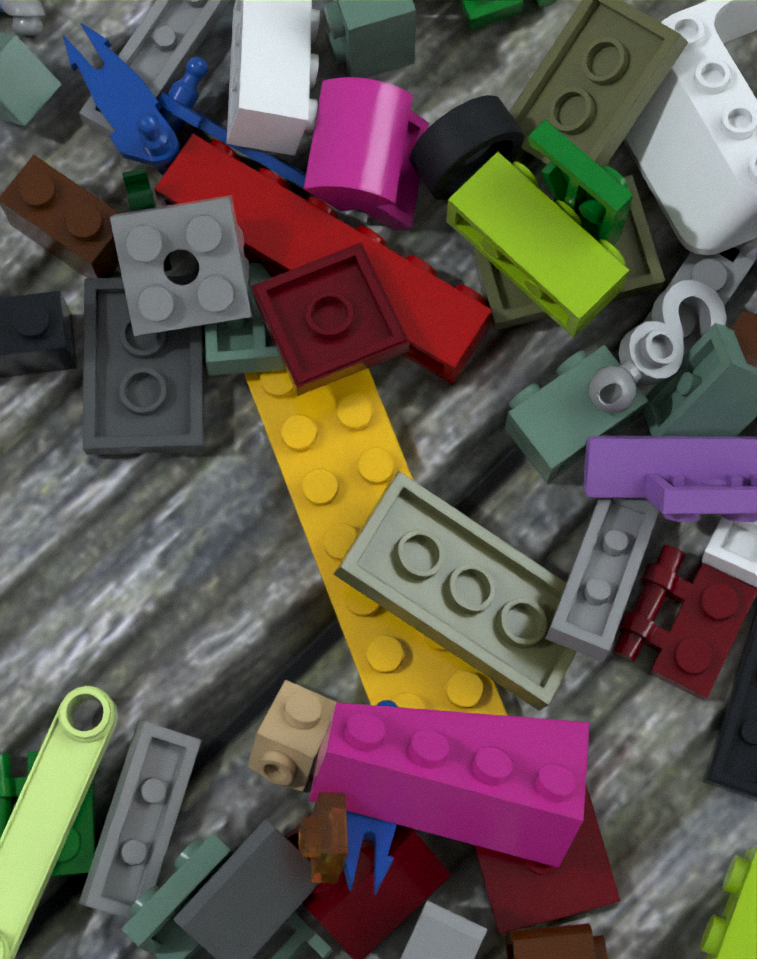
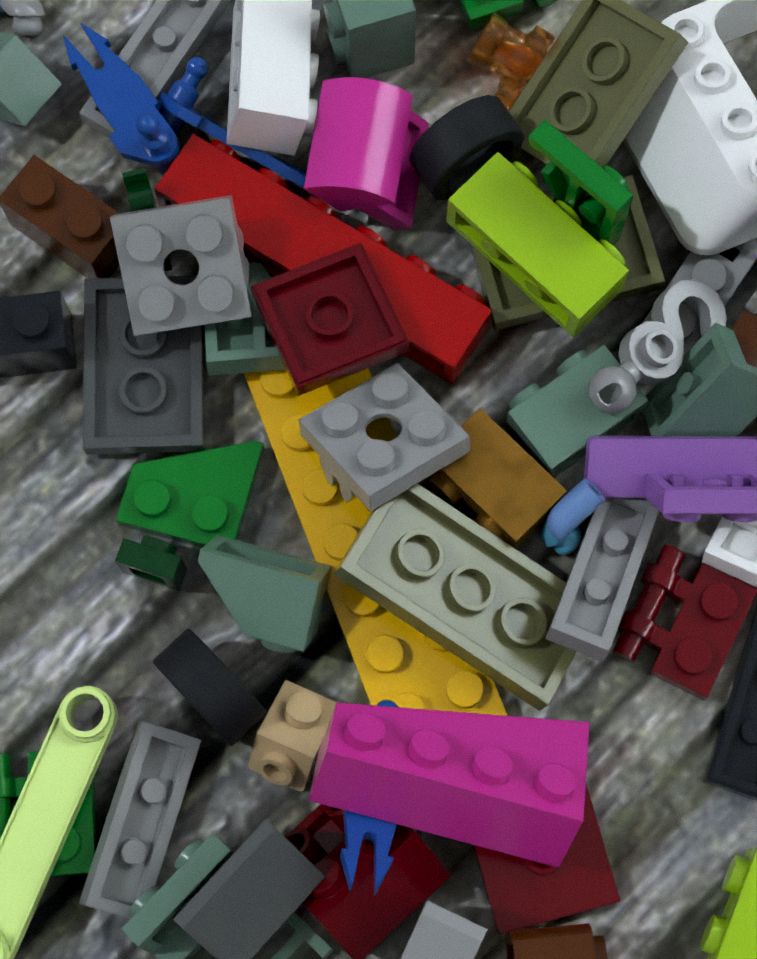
clear orange plate [299,792,348,883] -> none
none -> dark green plate [115,536,187,591]
none -> green wing [116,441,265,548]
none -> black tyre [153,629,267,746]
none -> sand green slope [198,535,332,653]
none -> light grey piece [299,363,470,512]
none -> pearl gold brick [428,408,567,550]
none -> clear orange piece [466,12,555,111]
none -> medium blue arm [539,478,605,555]

